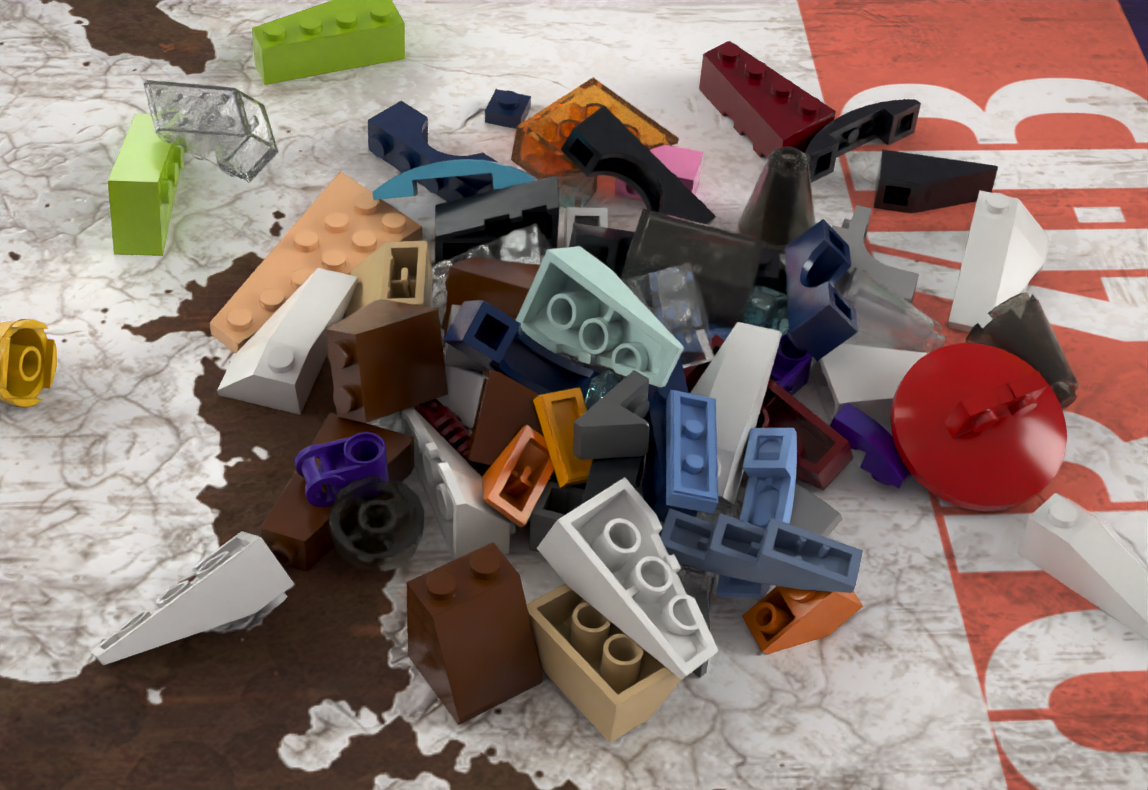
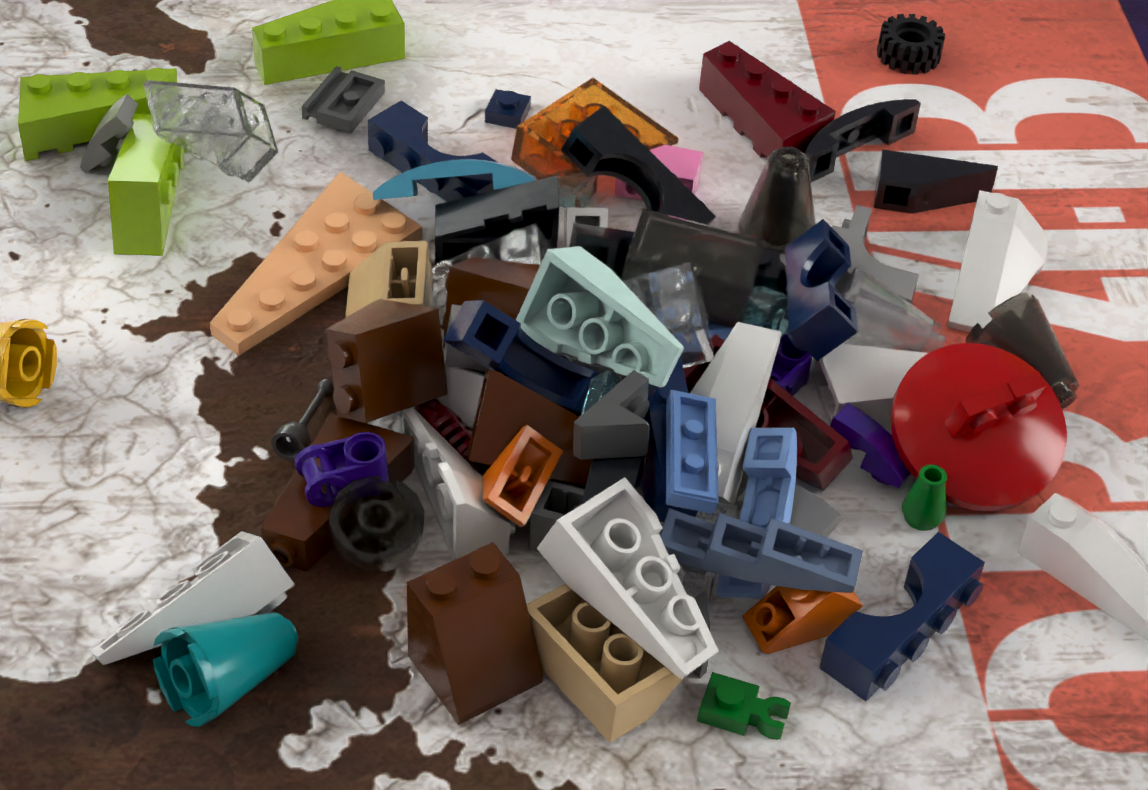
white wedge [217,268,358,415] -> none
light orange tile [533,387,593,488] -> none
none -> lime wedge [18,68,181,161]
none -> light grey slope [80,94,138,173]
none -> teal cone [153,612,298,727]
none -> dark grey hinge [271,379,334,461]
none -> dark grey plate [301,66,385,133]
none -> green plate [697,672,791,740]
none -> dark blue arch [819,532,985,701]
none -> black tyre [877,14,945,75]
none -> green cone [901,465,947,531]

